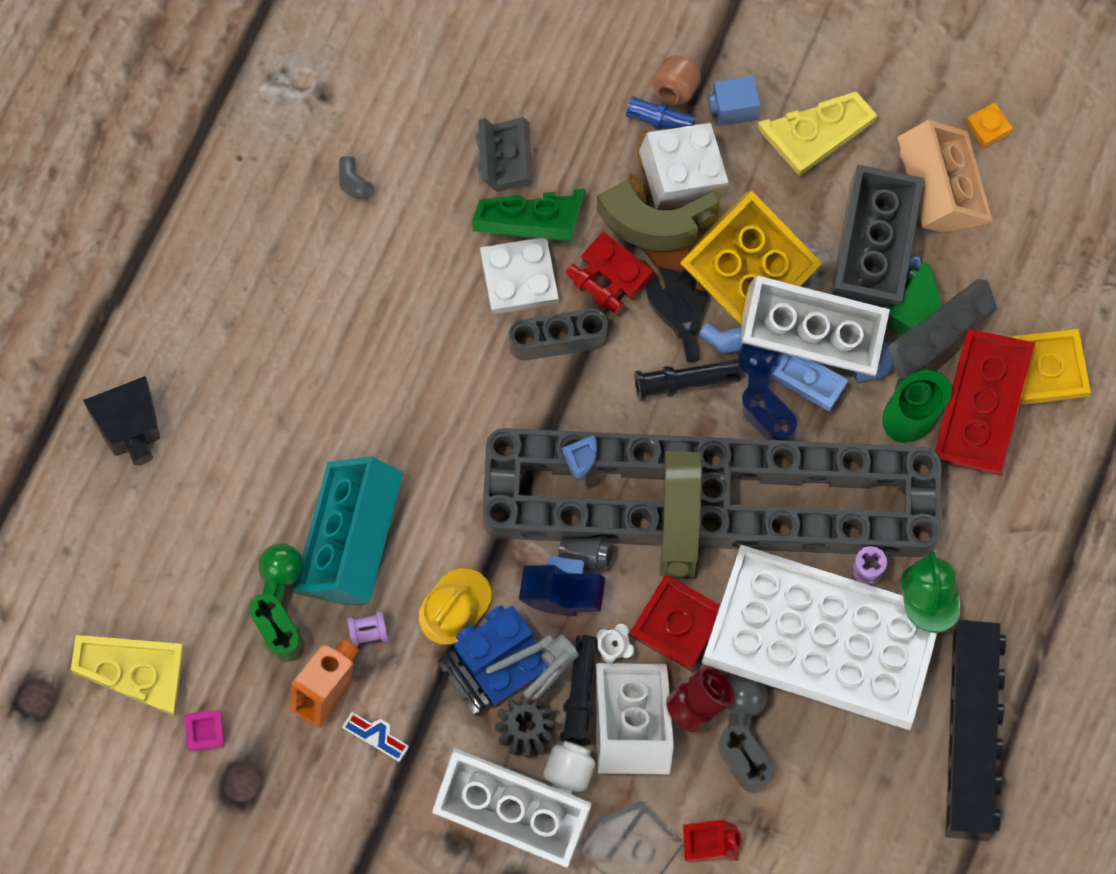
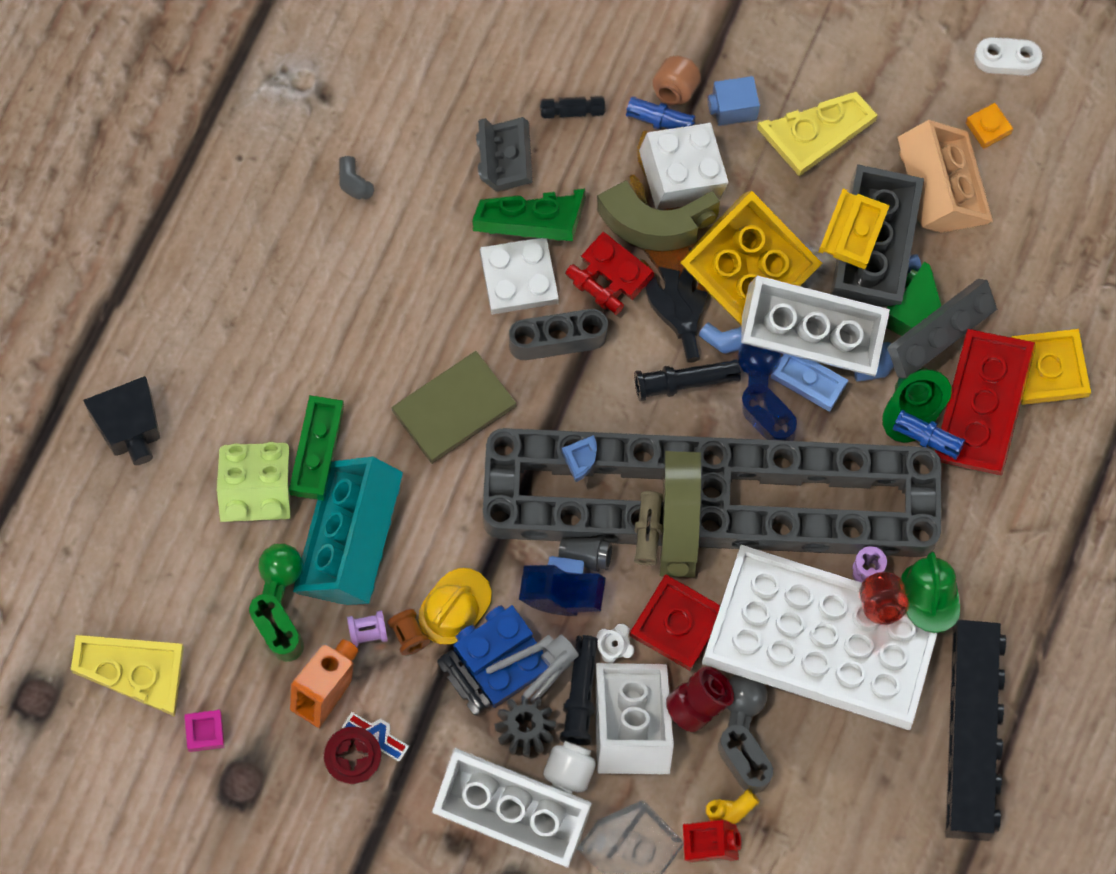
none -> yellowish green bracket [217,442,291,522]
none -> green plate [289,395,344,501]
none -> dark red gear [324,727,382,785]
none -> dark orange bush [387,609,430,656]
none -> olive tile [392,351,516,464]
none -> black axle [540,96,605,119]
none -> dark tan pin [634,491,663,566]
none -> yellow arm [705,789,760,824]
none -> yellow plate [818,188,890,269]
none -> clear red head [859,572,909,625]
none -> blue pin [893,410,965,460]
none -> white plate [974,38,1042,76]

